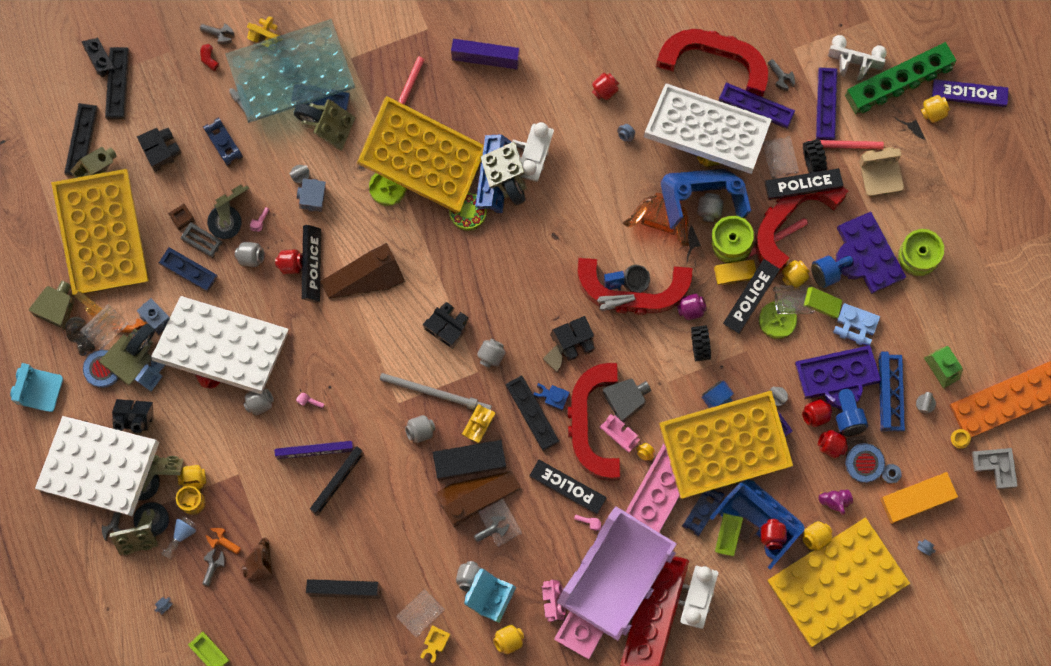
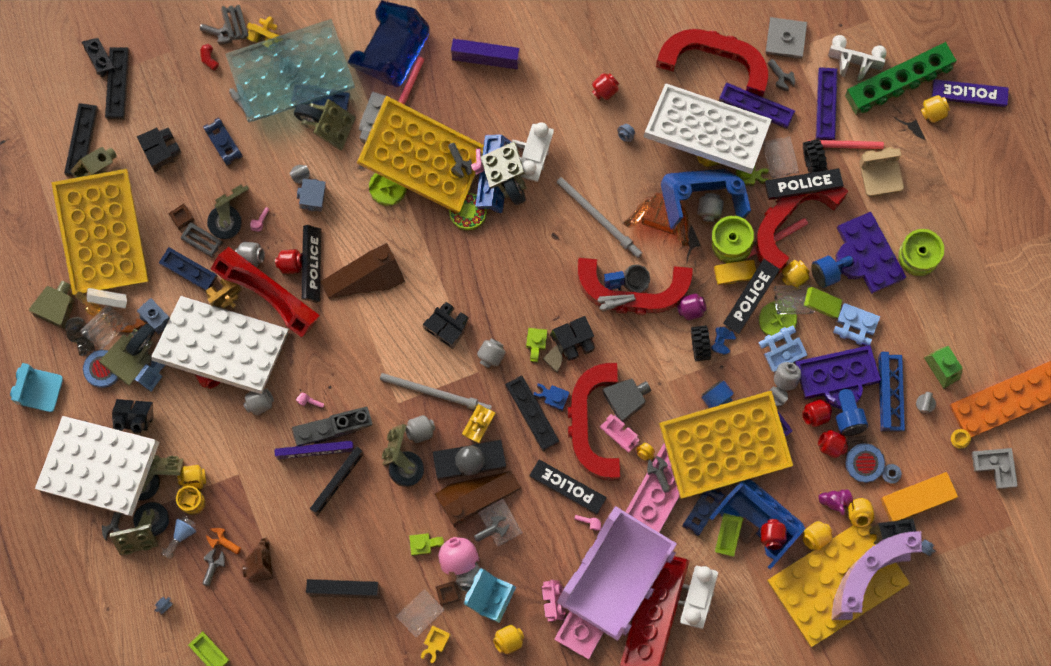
none -> white tile [87,288,127,309]
none -> pearl gold hips [205,279,242,309]
none -> red arch [210,247,320,338]
none -> dark grey tile [221,5,248,40]
none -> dark grey slope [291,406,373,446]
none -> clear blue windscreen [347,0,430,87]
none -> light grey hinge [359,92,386,143]
none -> plate [382,424,424,487]
none -> lime plate [409,533,444,556]
none -> reddish brown tile [435,581,460,606]
none -> bright pink cylinder [438,537,479,575]
none -> dark grey bar [448,143,472,178]
none -> dark grey hair [455,445,486,476]
none -> bright pink hand [471,149,484,175]
none -> lime plate [526,328,547,362]
none -> light grey bar [557,177,643,258]
none -> dark grey bar [647,456,671,493]
none -> blue piece [711,327,736,355]
none -> lime plate [736,166,769,186]
none -> light blue plate [758,326,807,372]
none -> light grey plate [765,17,807,59]
none -> light grey head [774,362,801,391]
none -> lavender panel [831,531,922,620]
none -> yellow head [848,498,875,527]
none -> black hinge [869,519,917,544]

